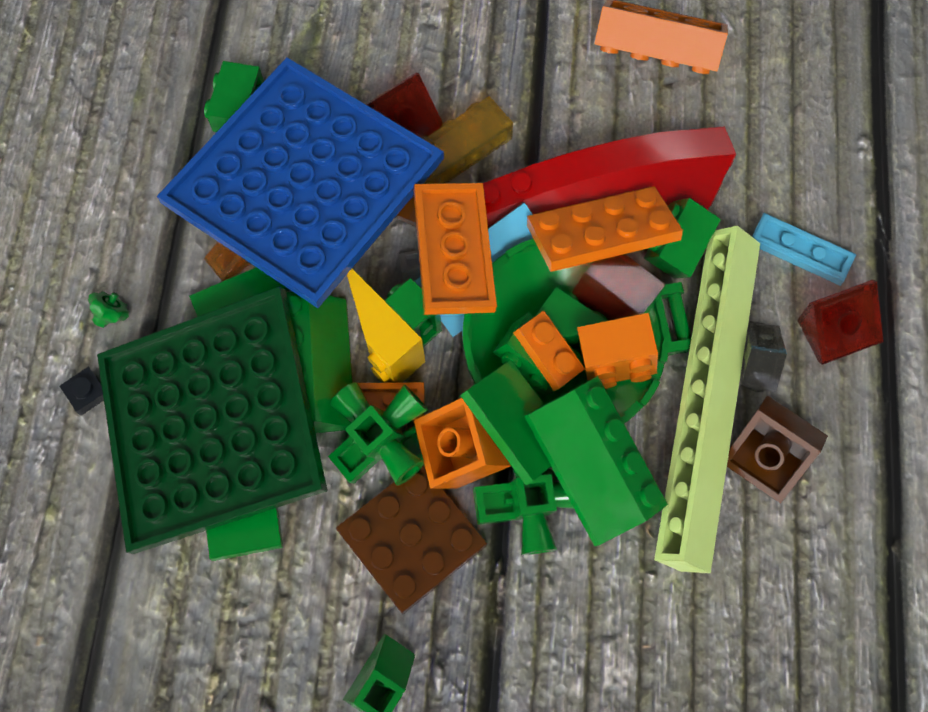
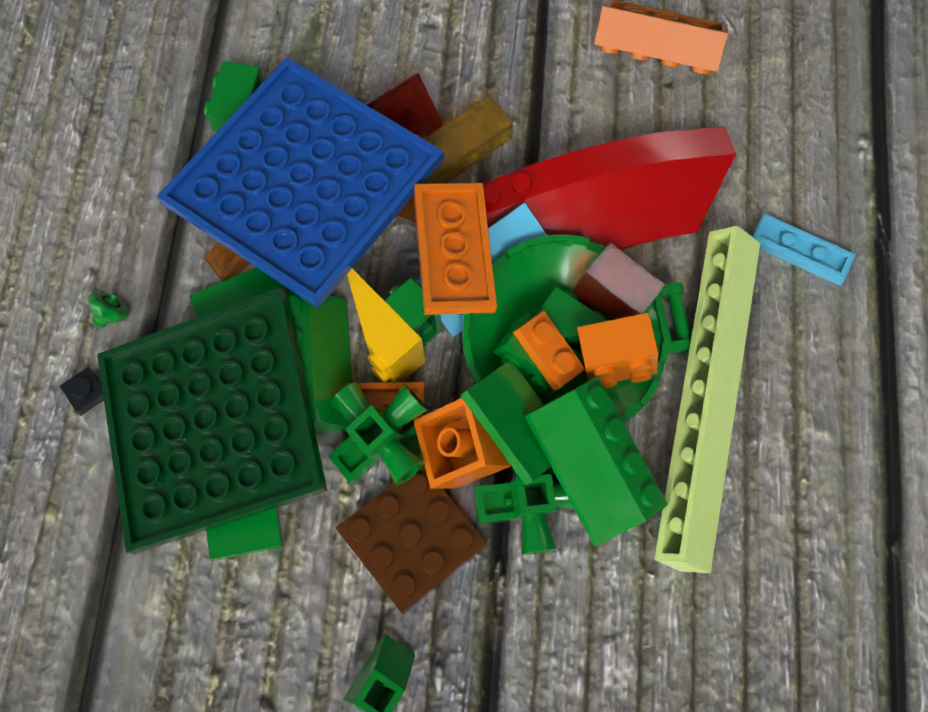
orange plate [527,186,683,272] -> none
green brick [643,198,721,279] -> none
reddish brown slope [727,395,828,504] -> none
clear smoke slope [740,321,787,392] -> none
clear red slope [797,279,884,365] -> none

